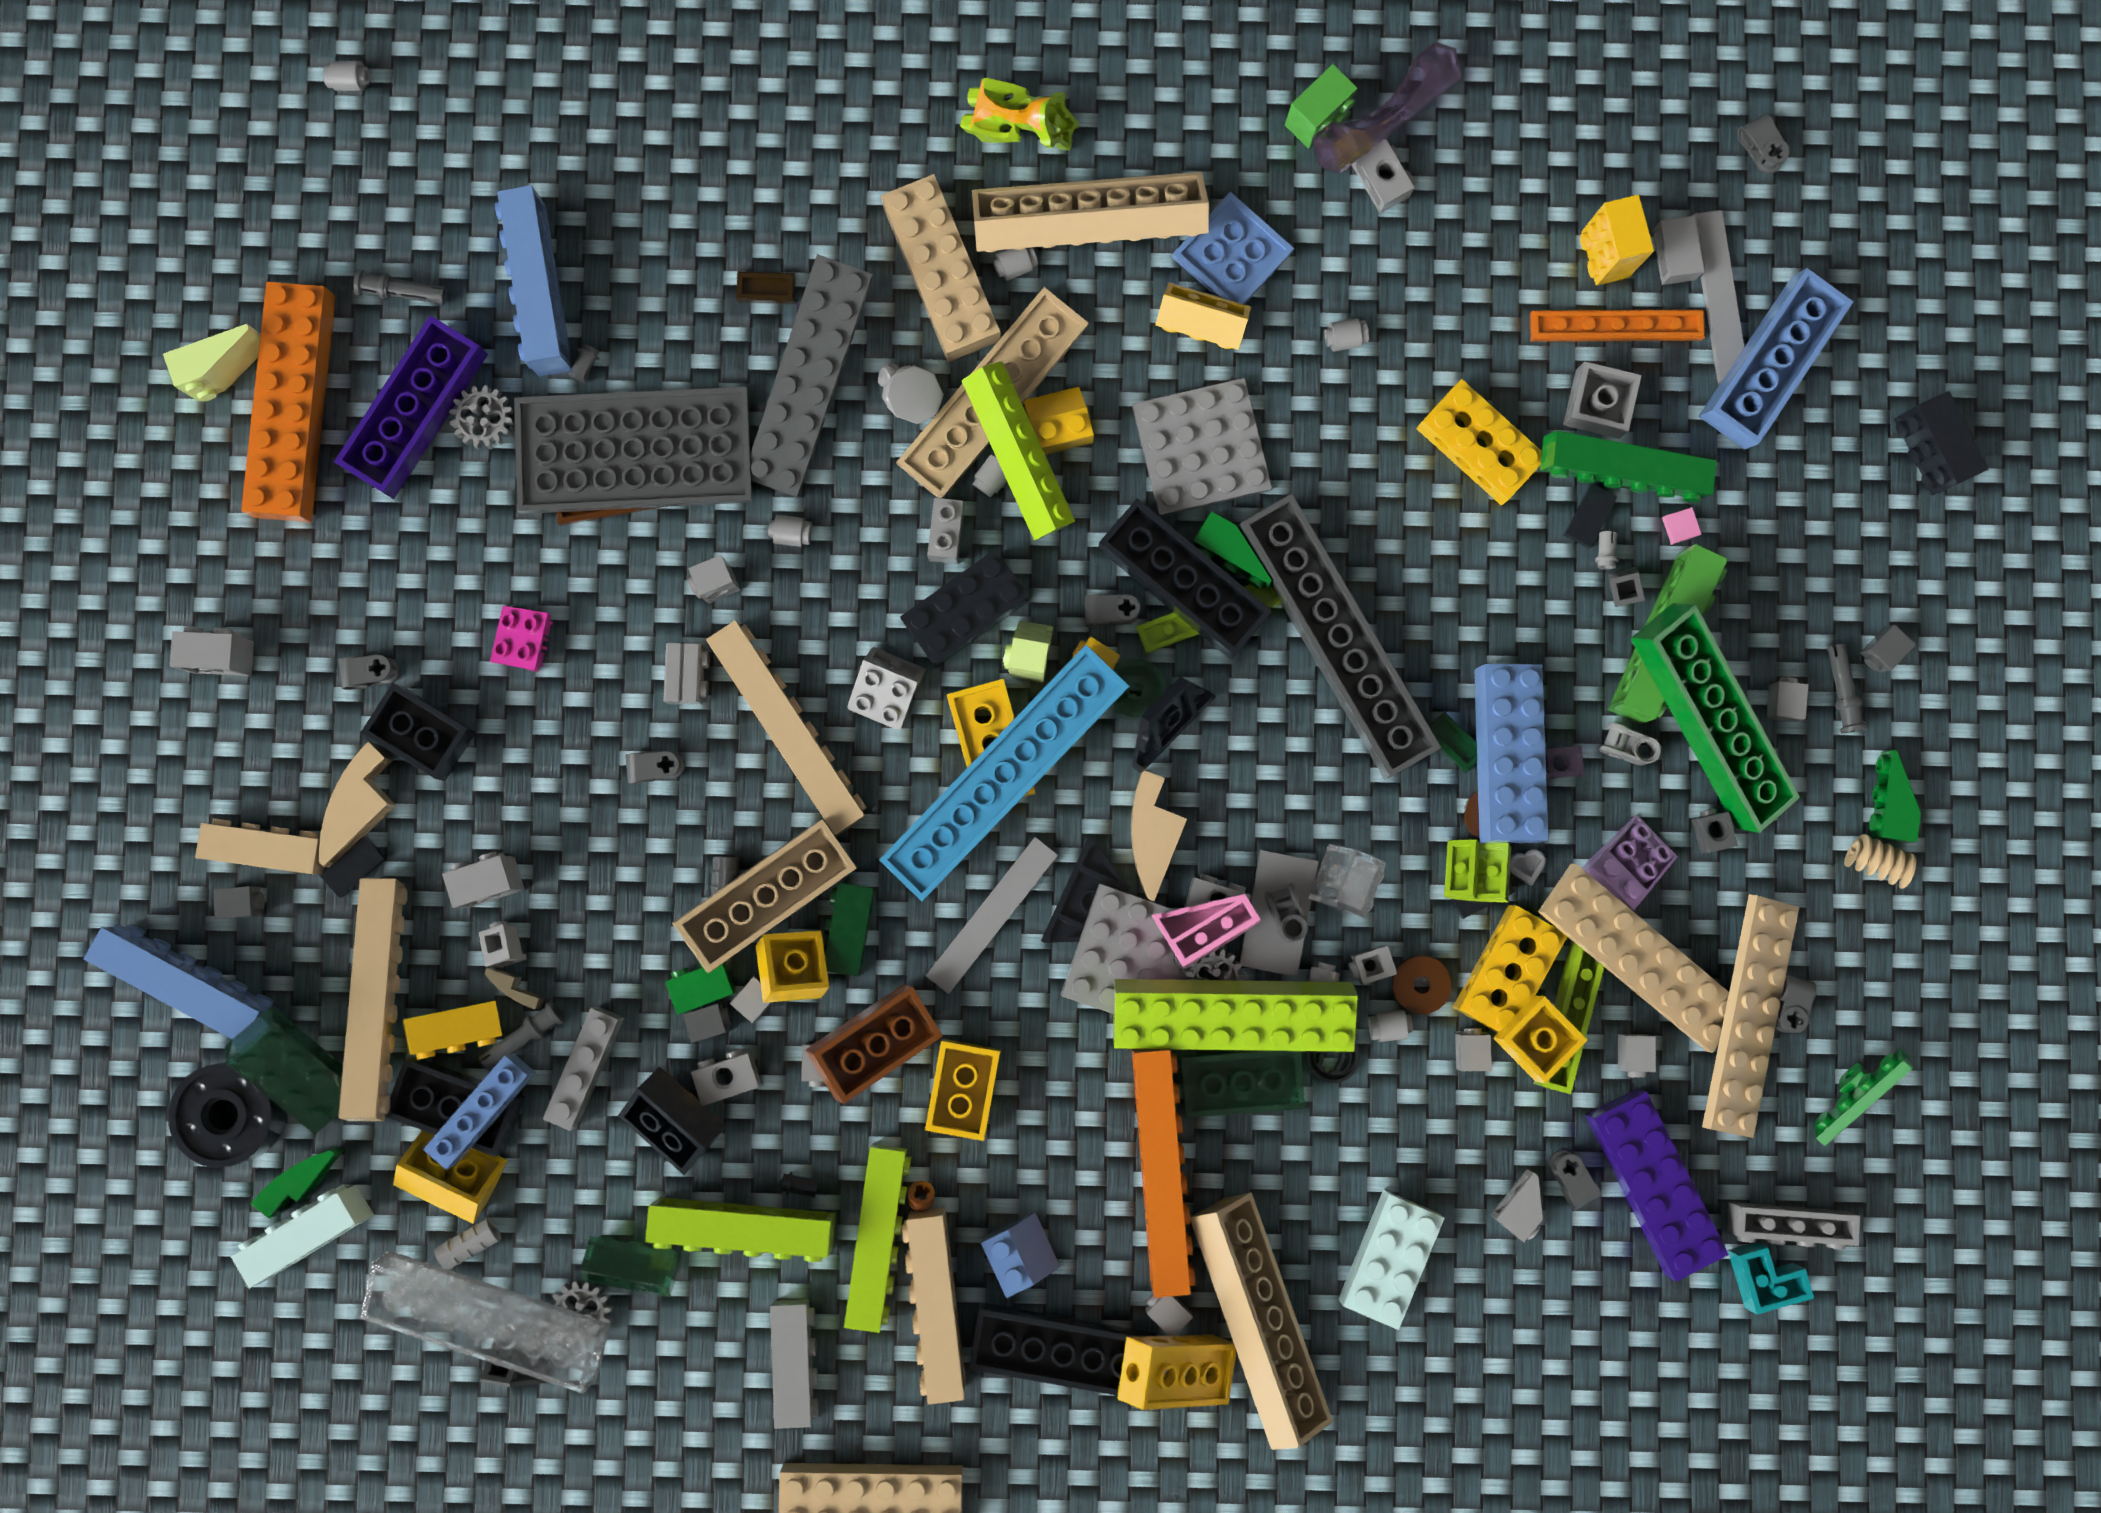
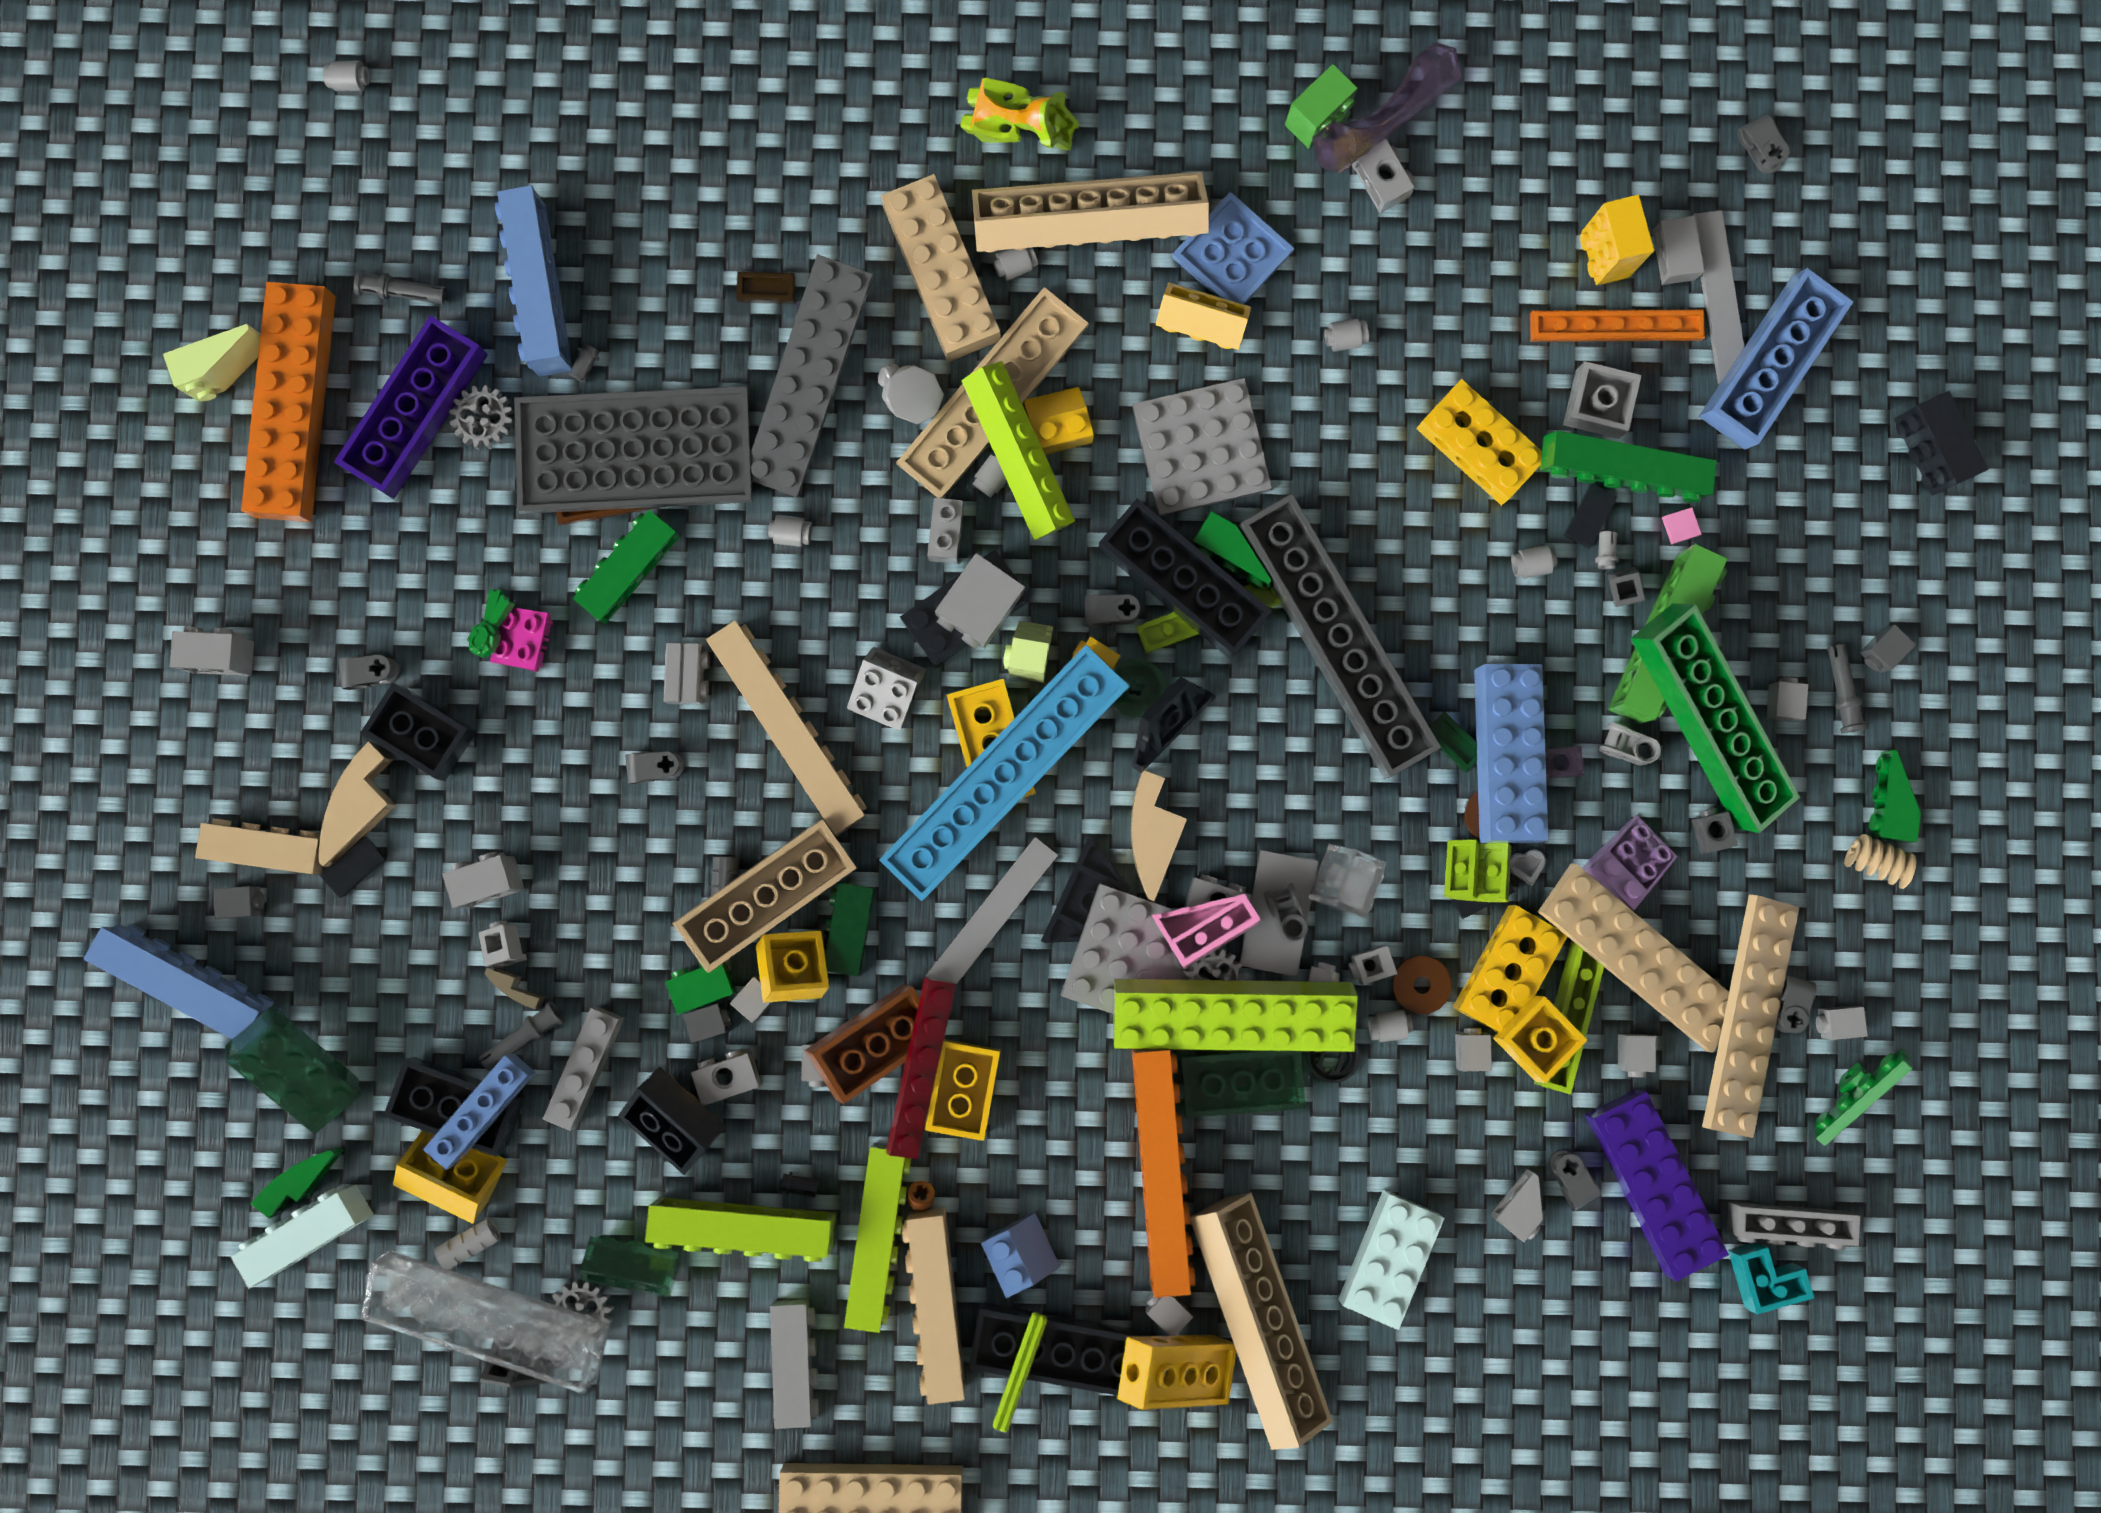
black piece [168,1061,287,1168] -> none
tan brick [339,879,407,1121] -> none
yellow wedge [402,1001,502,1060] -> none
light grey brick [687,555,741,604] -> none
none -> green piece [467,589,515,658]
none -> green brick [573,510,680,625]
none -> dark red plate [886,977,956,1159]
none -> light grey brick [935,553,1025,649]
none -> lime axle [993,1312,1047,1432]
none -> light grey brick [1511,545,1557,579]
none -> light grey brick [1816,1005,1868,1040]

